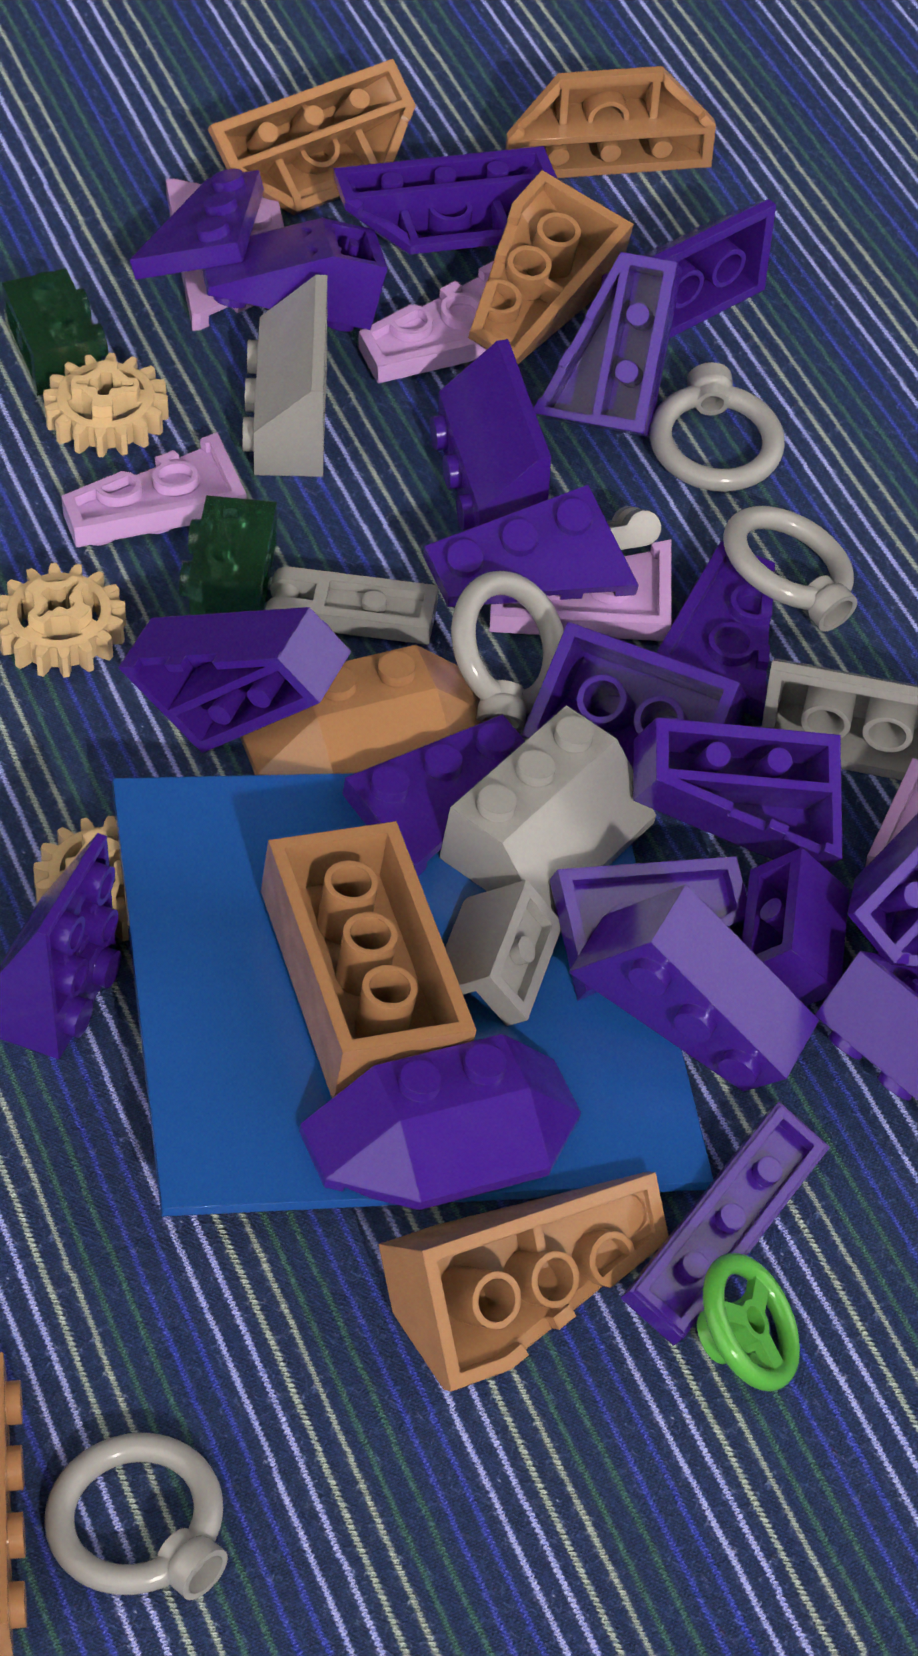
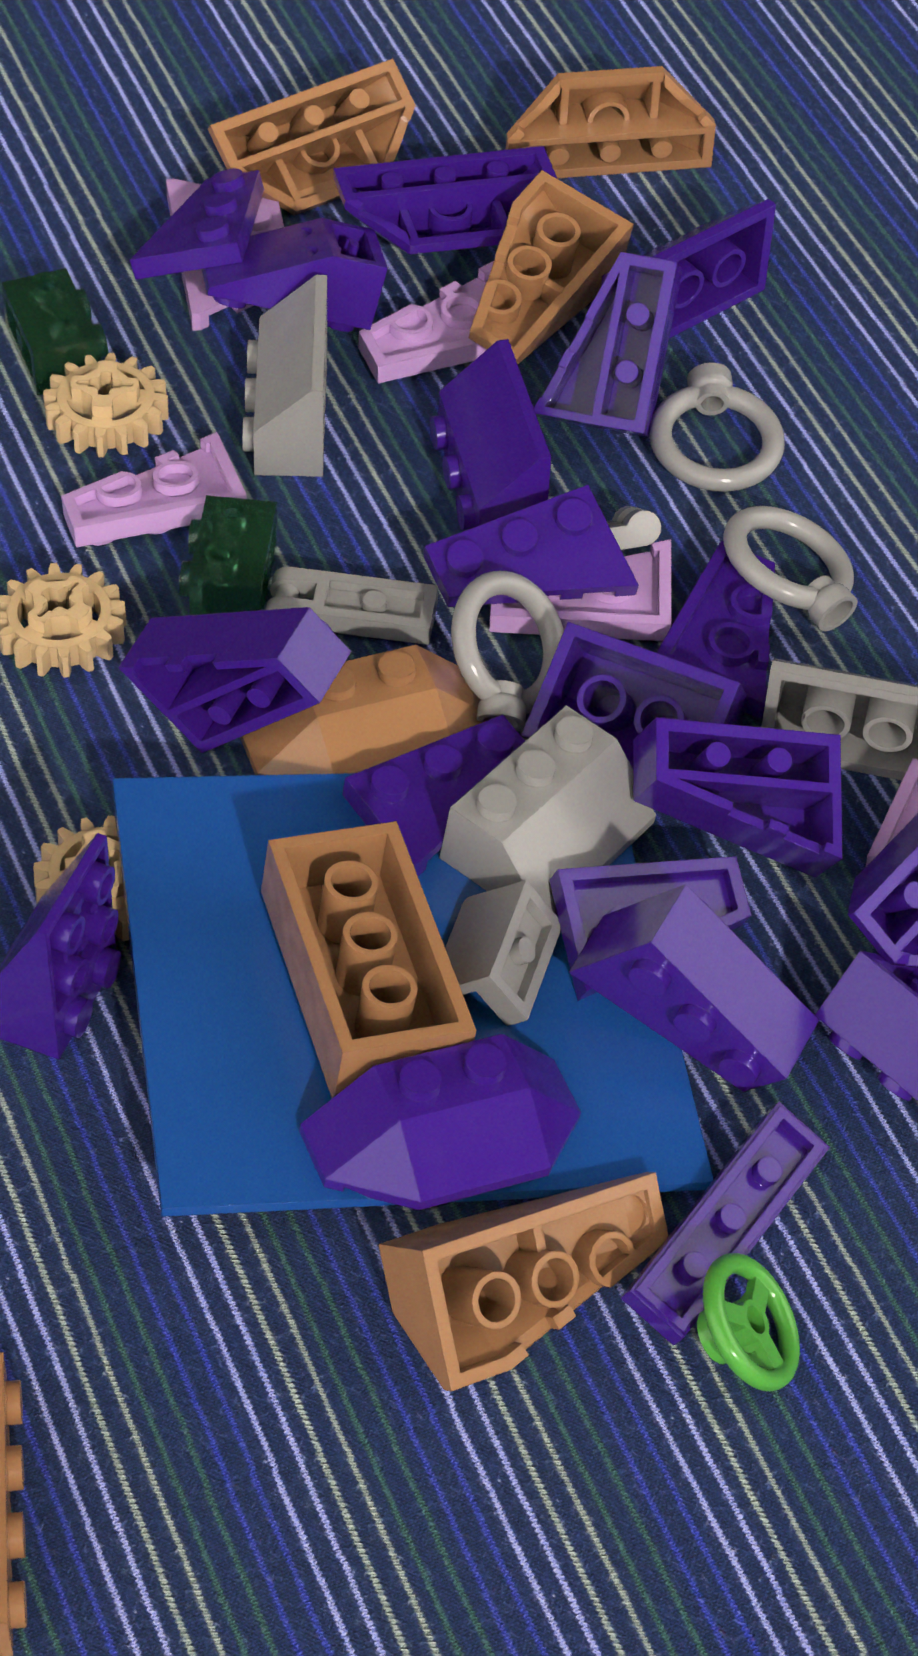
light grey piece [45,1433,228,1600] -> none
dark purple brick [742,847,849,1006] -> none

